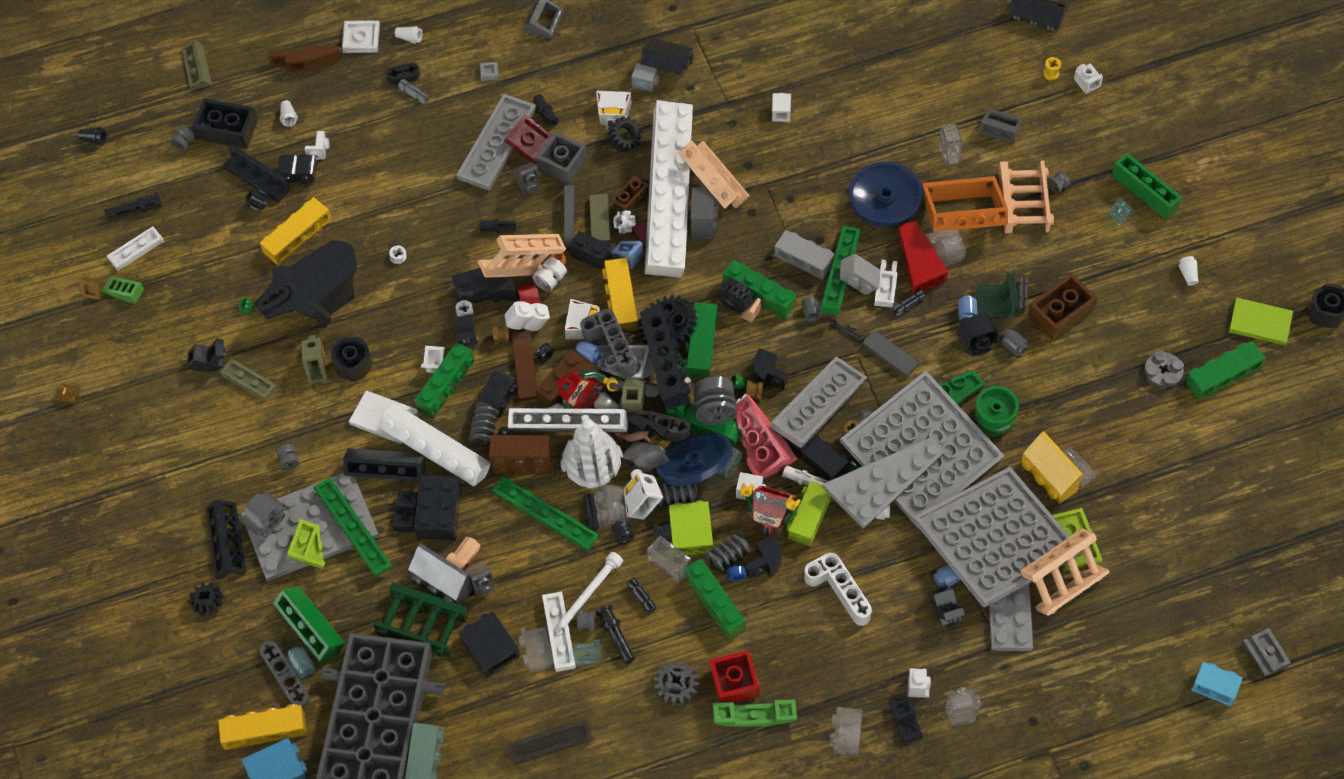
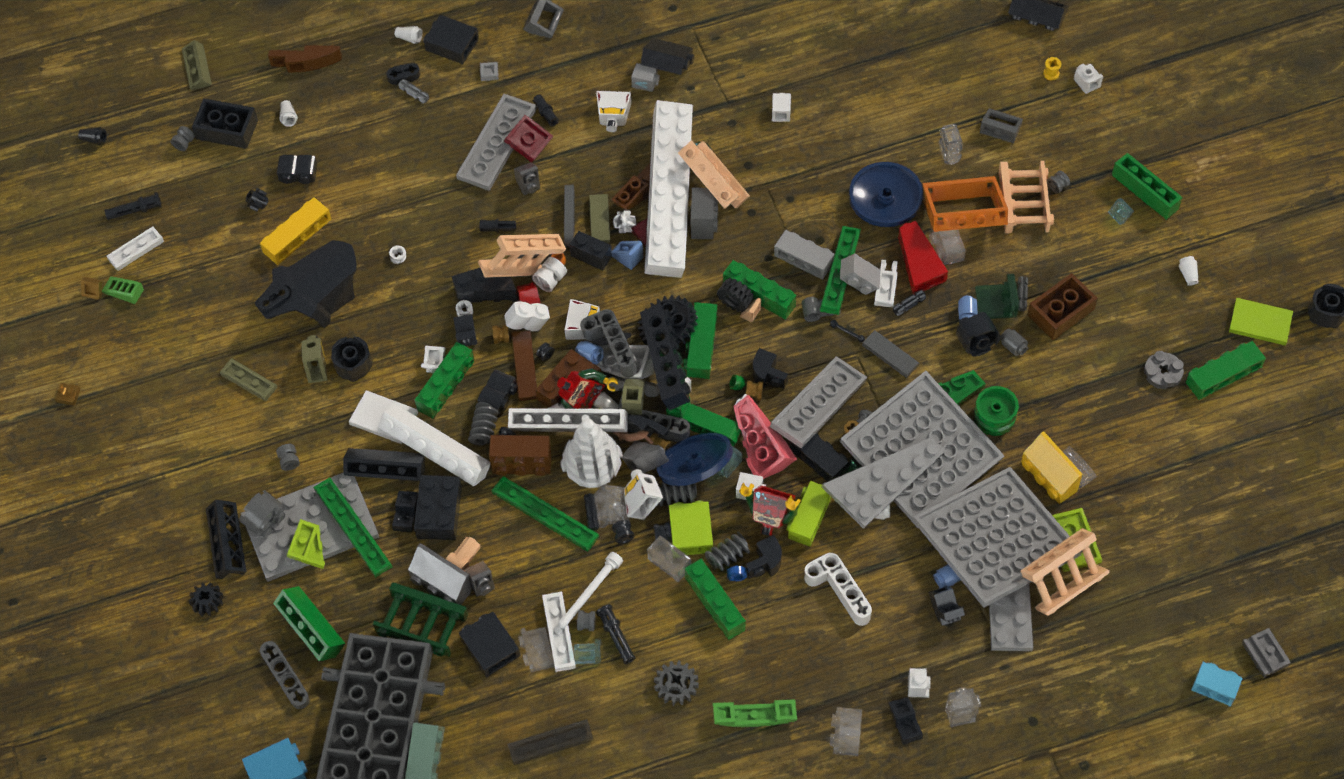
black brick [187,338,226,372] -> none
yellow brick [218,704,307,750] -> none
black fence [223,144,290,203] -> none
green hinge [238,297,254,314] -> none
clear light blue brick [286,647,315,678] -> none
white bracket [305,131,329,160] -> none
white tile [342,21,380,53] -> none
dark grey brick [536,131,587,184] -> none
yellow brick [602,258,638,332] -> none
black tyre [607,116,642,152] -> none
black axle [627,578,656,614] -> none
dark grey wheel [693,376,737,425] -> none
red brick [709,650,760,703] -> none
white pin [782,465,829,486] -> none
none -> black brick [423,15,479,64]

